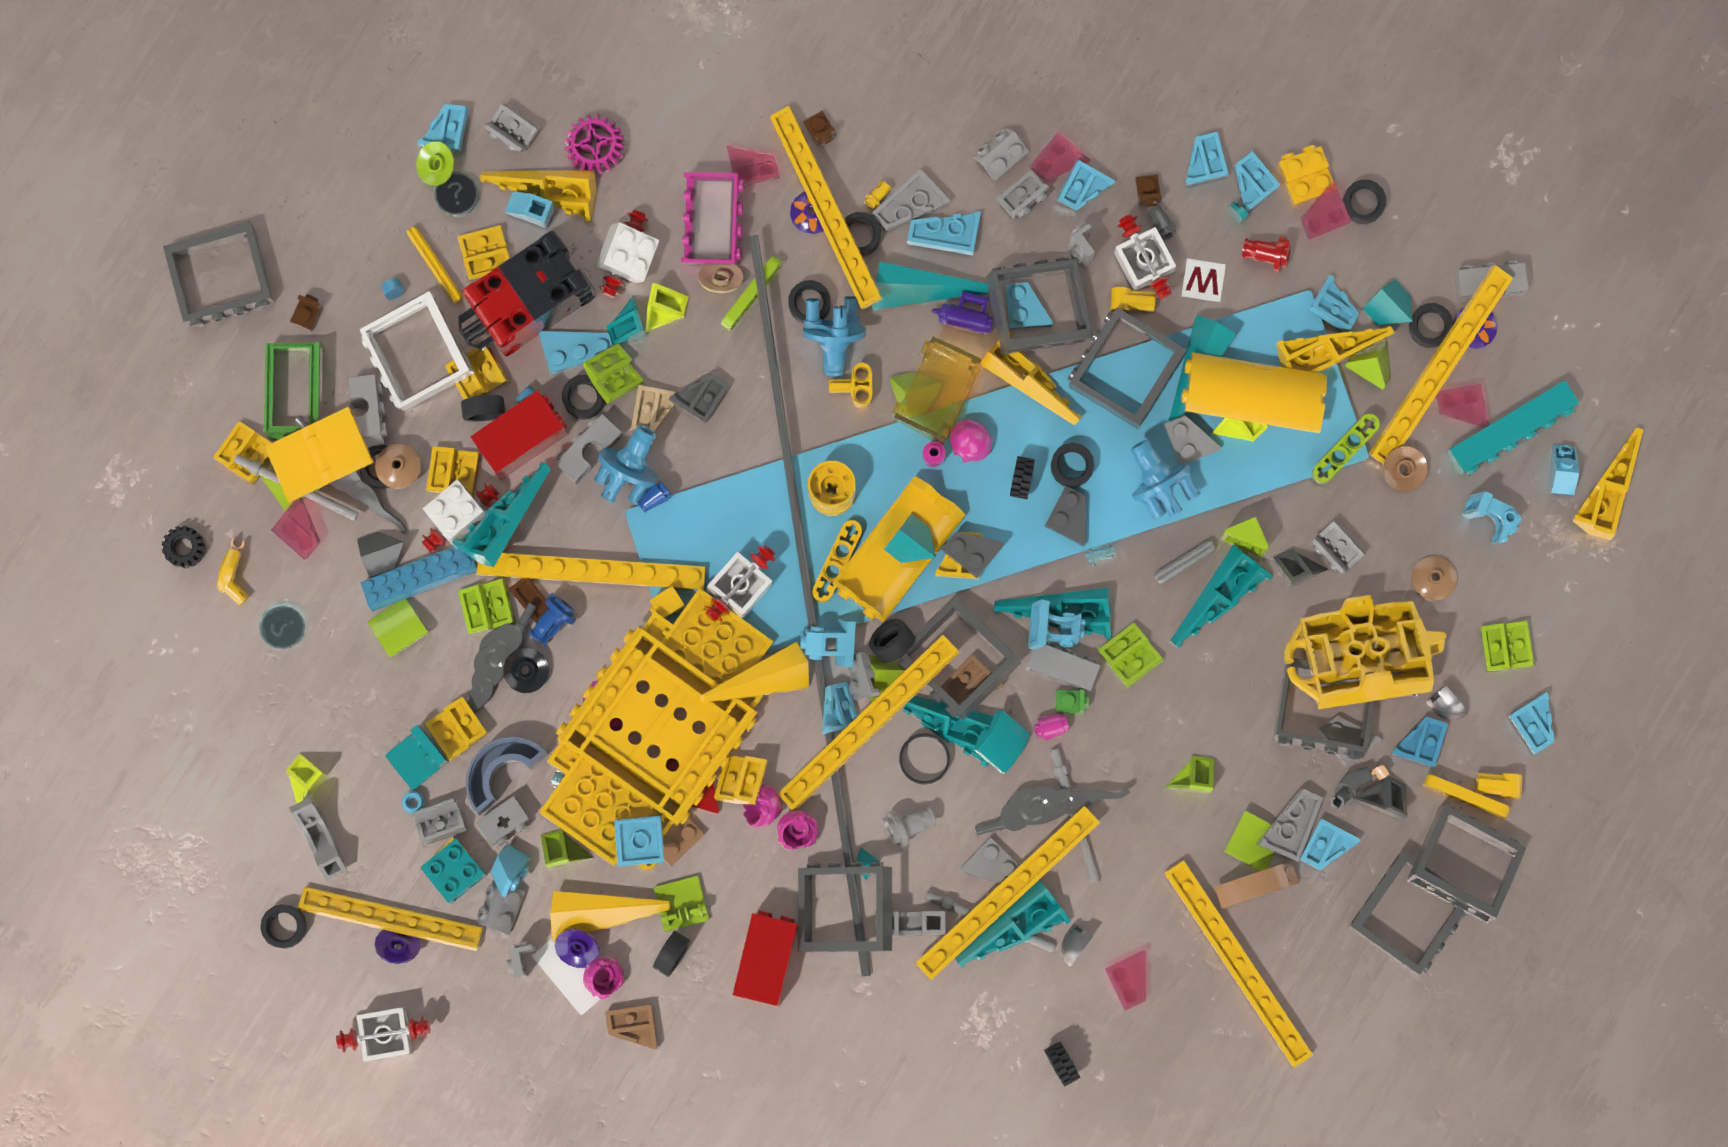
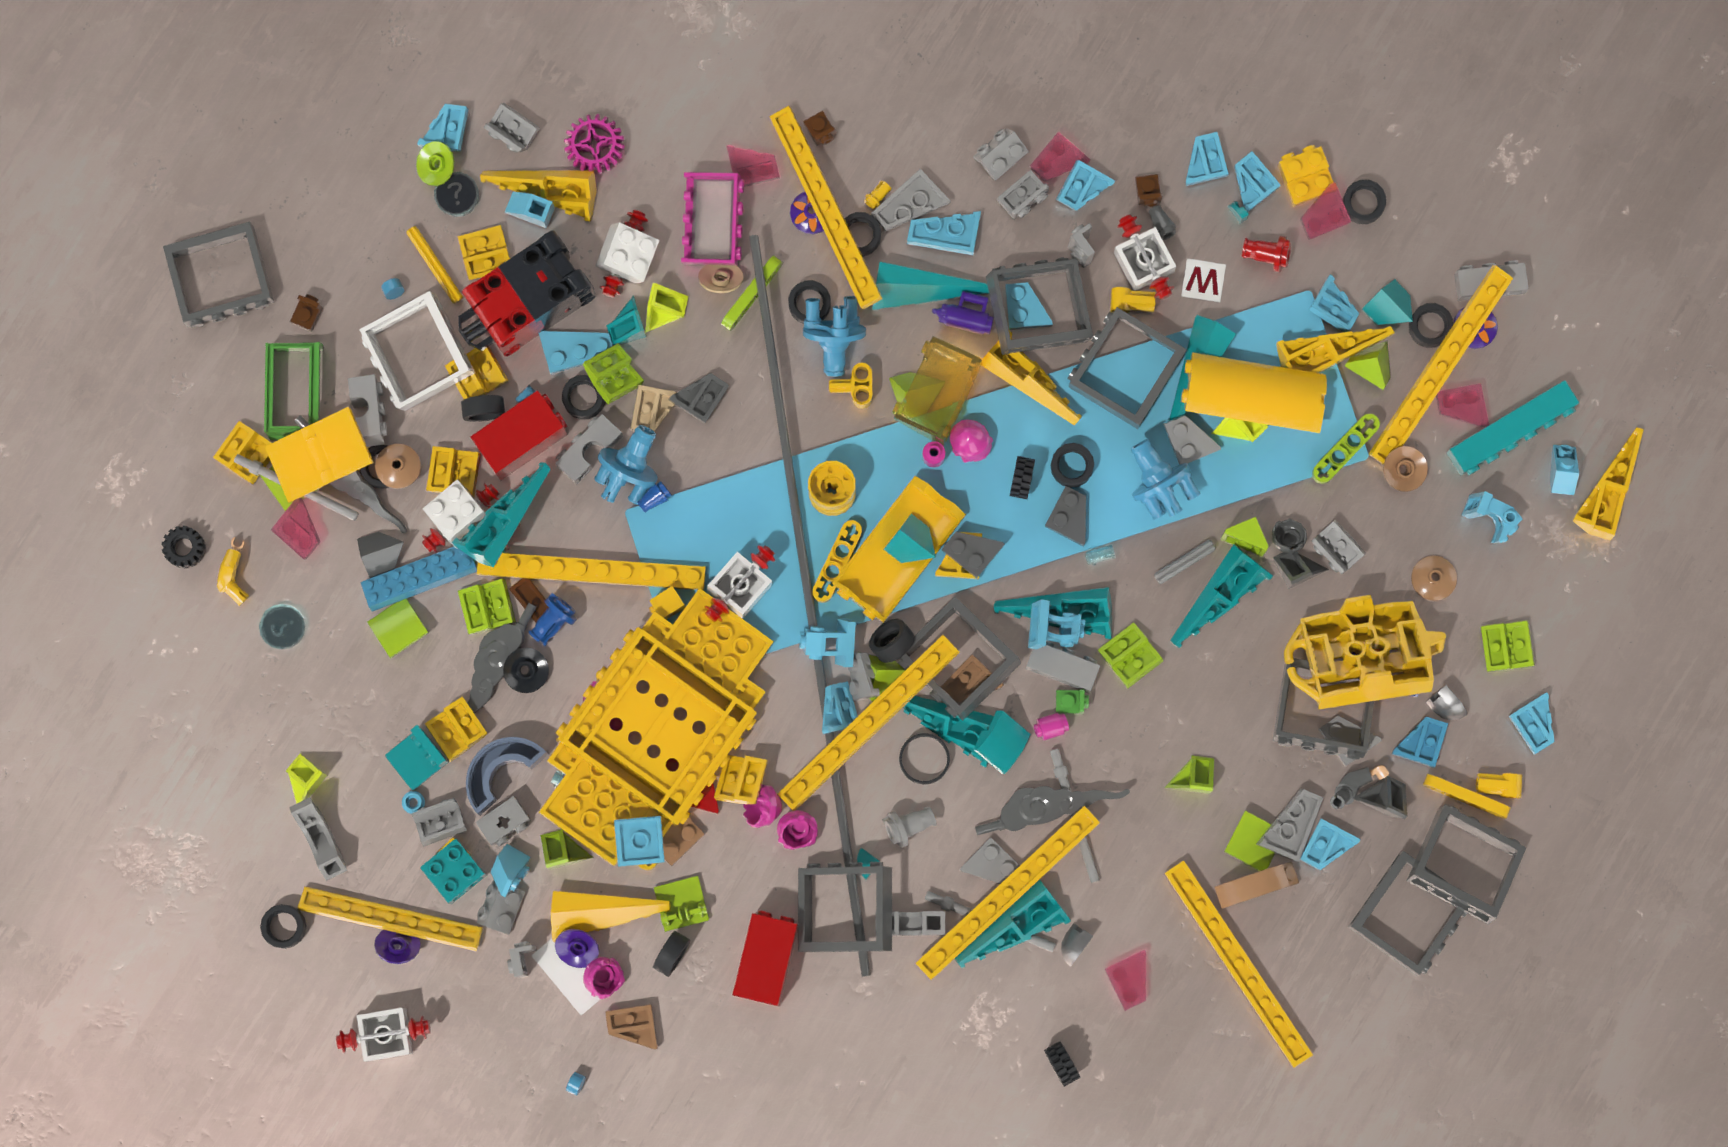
yellow wedge [699,642,809,704] -> none
none -> dark azure piece [566,1072,586,1096]
none -> dark grey hair [1272,518,1307,553]

